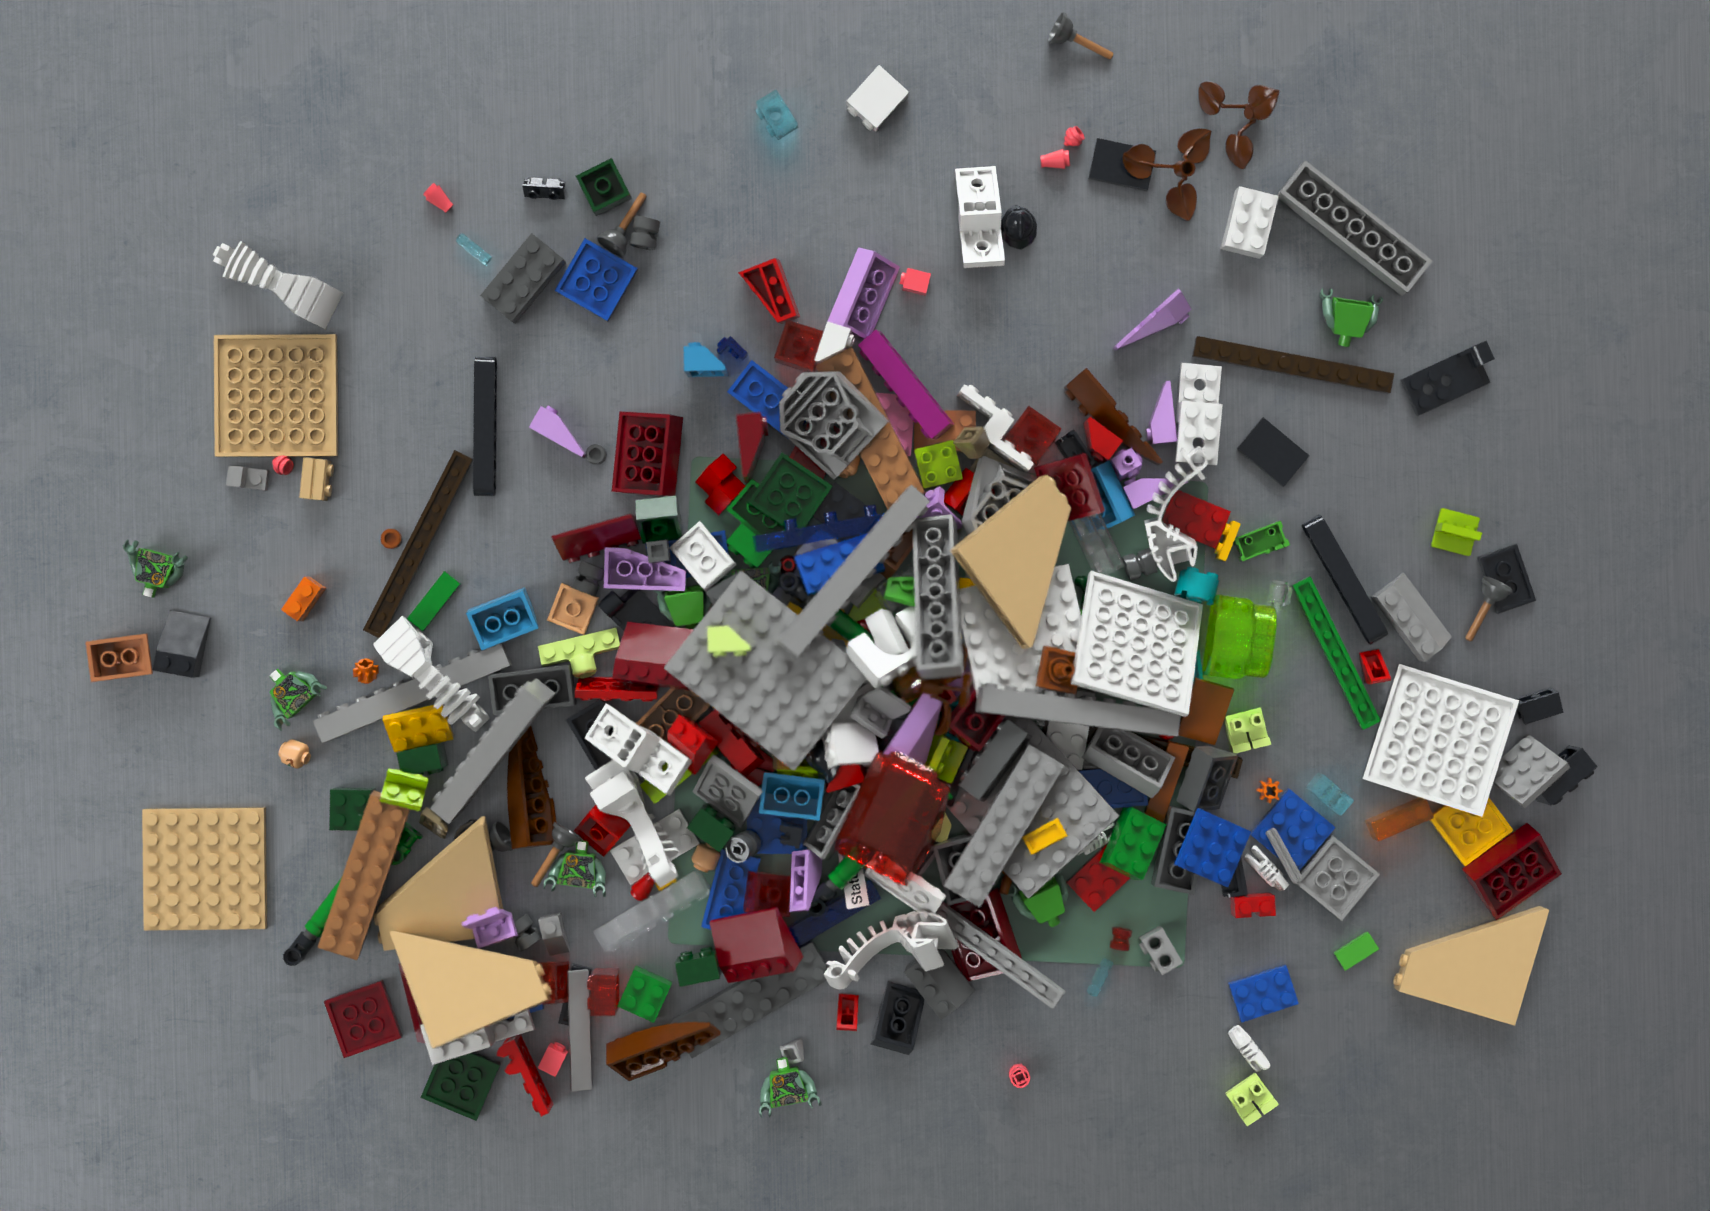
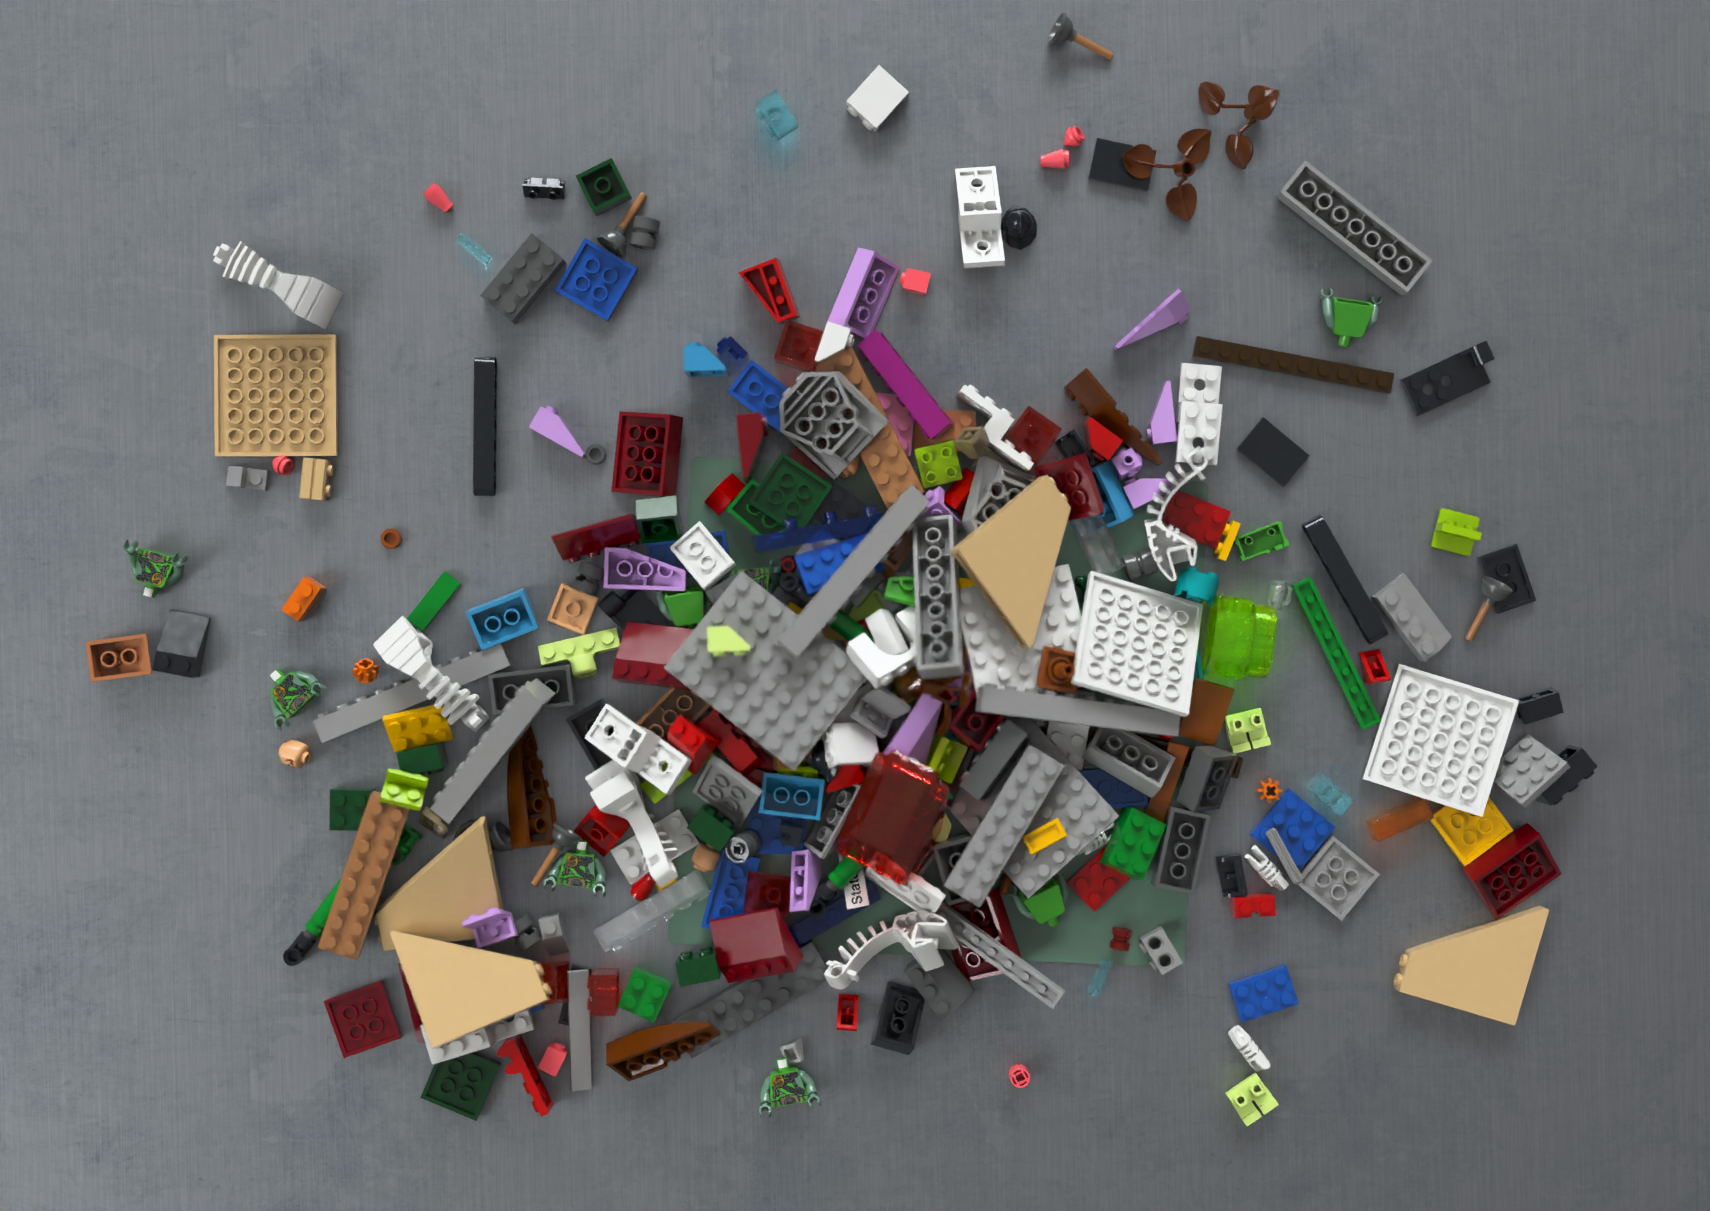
tan plate [142,807,267,931] -> none
dark brown plate [363,450,473,638] -> none
red plate [575,677,660,702] -> none
dark grey panel [646,540,671,563] -> none
red slope [695,454,738,496] -> none
green brick [726,523,774,569] -> none
blue plate [1174,808,1251,887] -> none
white brick [1221,186,1279,259] -> none
bright green tile [1333,932,1379,971] -> none

